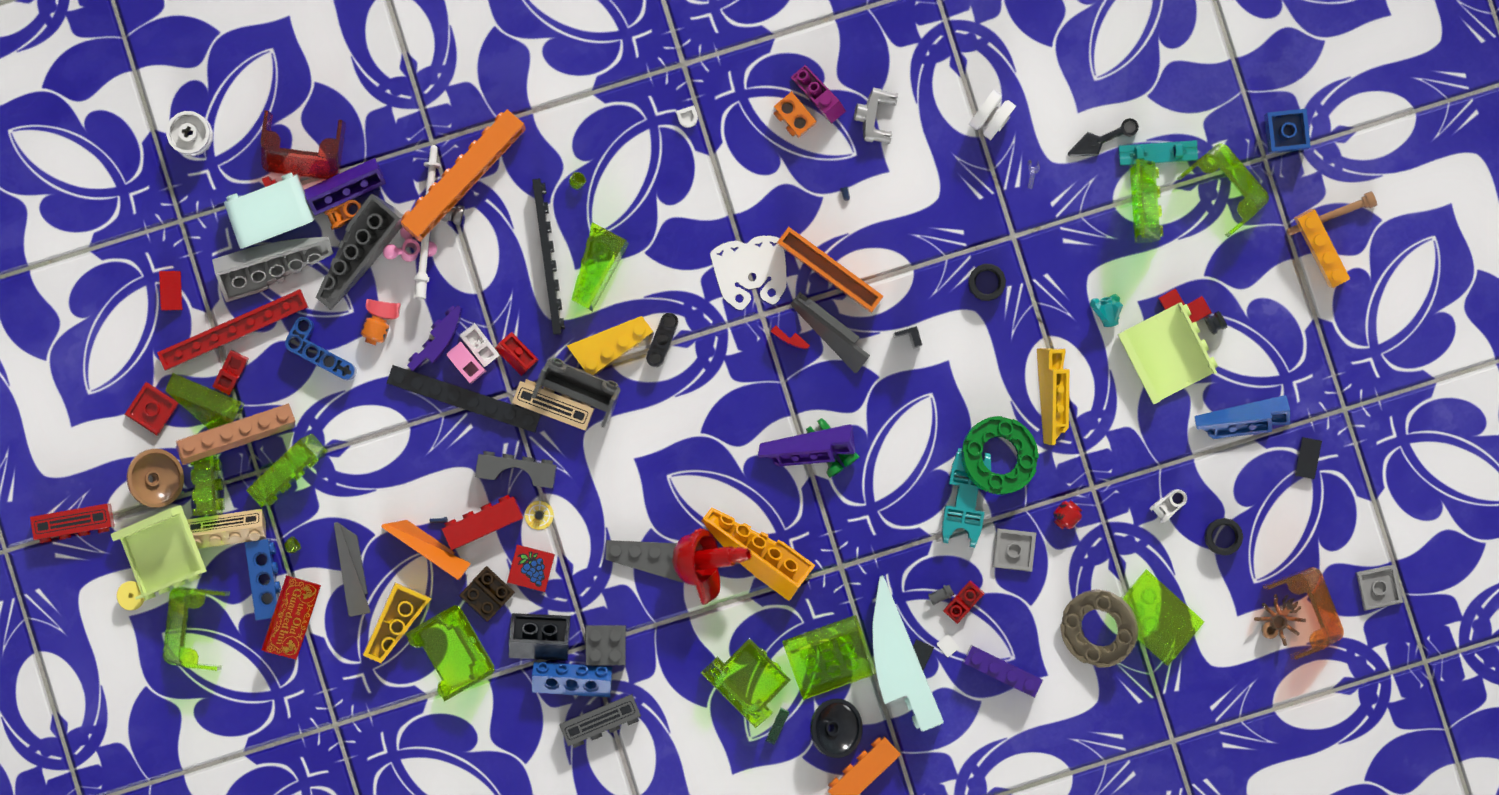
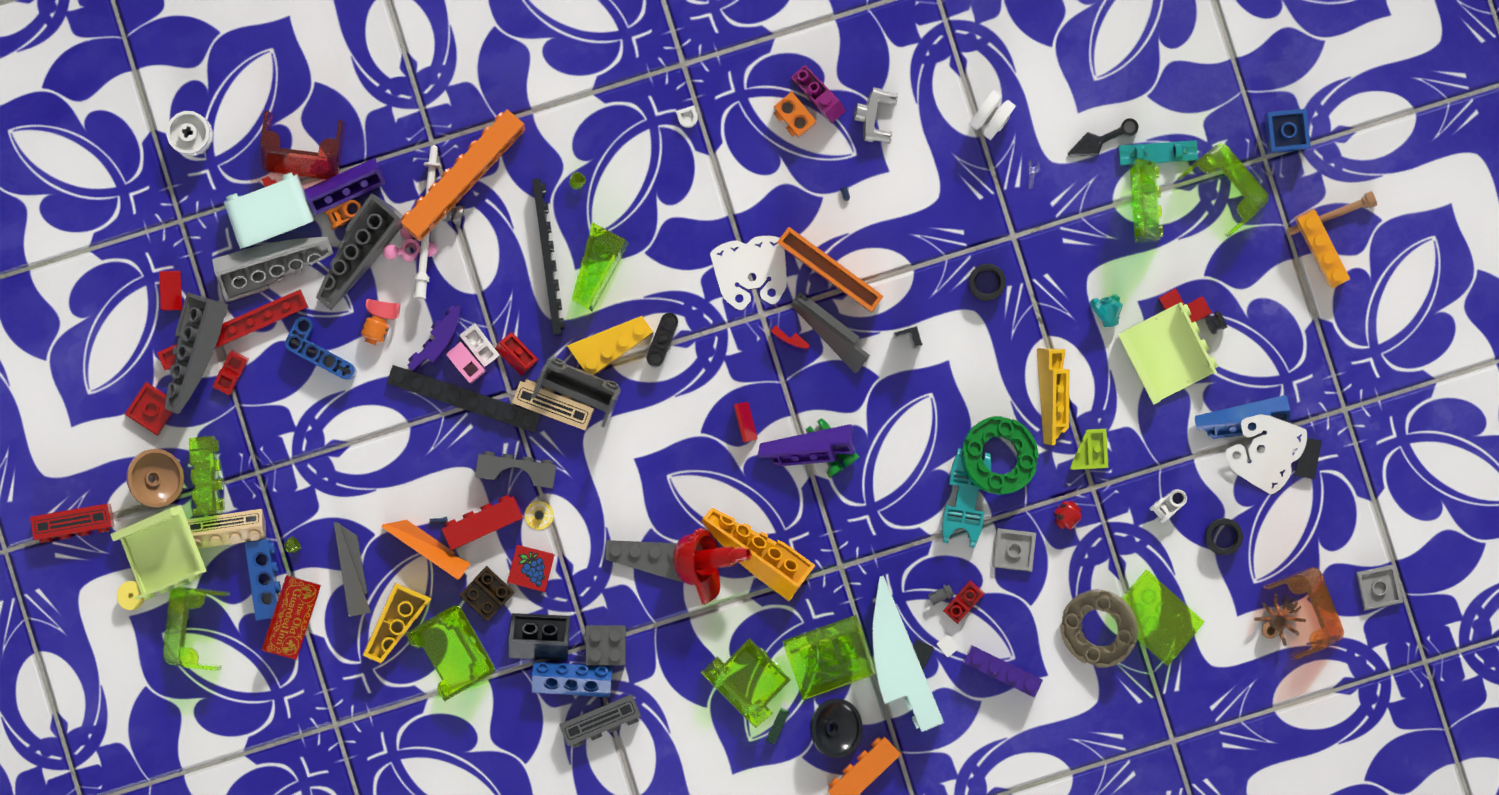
clear neon green wedge [165,373,245,430] -> none
nougat brick [176,403,295,465] -> none
clear neon green wedge [246,434,328,508] -> none
none -> dark grey wedge [165,292,228,414]
none -> red slope [734,402,757,443]
none -> lime wing [1070,429,1109,470]
none -> white piece [1226,414,1307,494]

